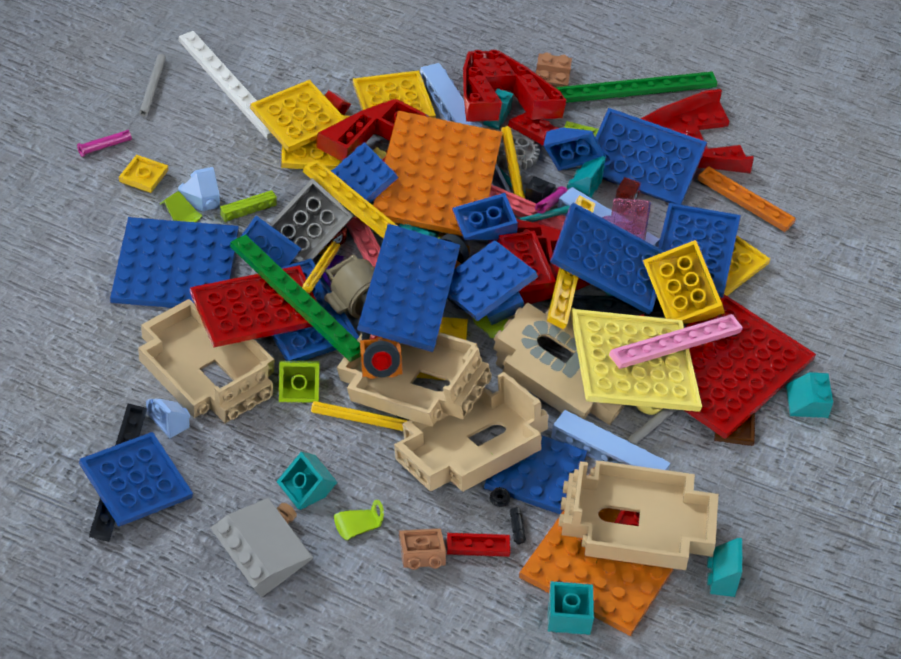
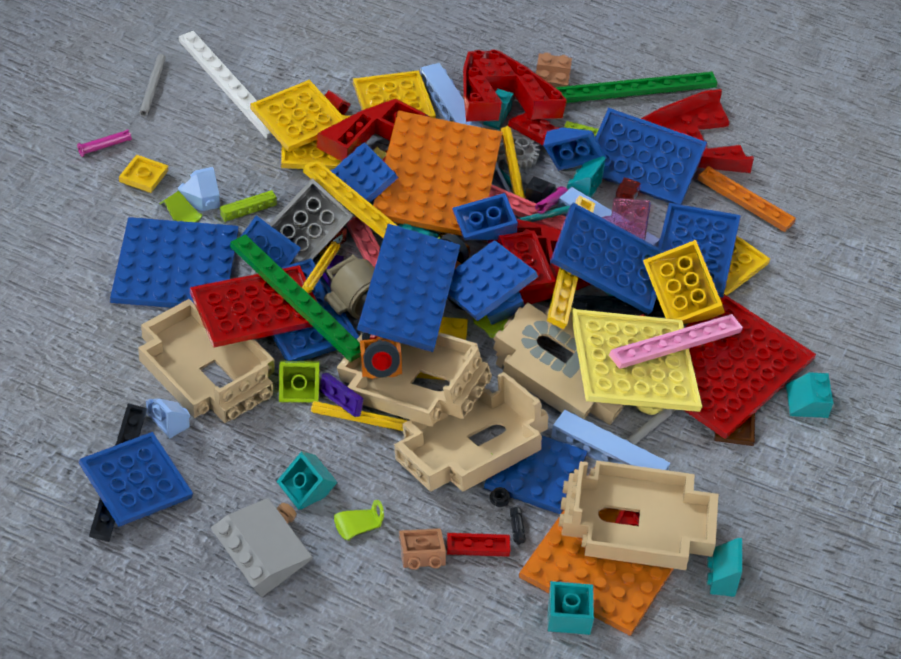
none -> dark purple tile [319,373,364,417]

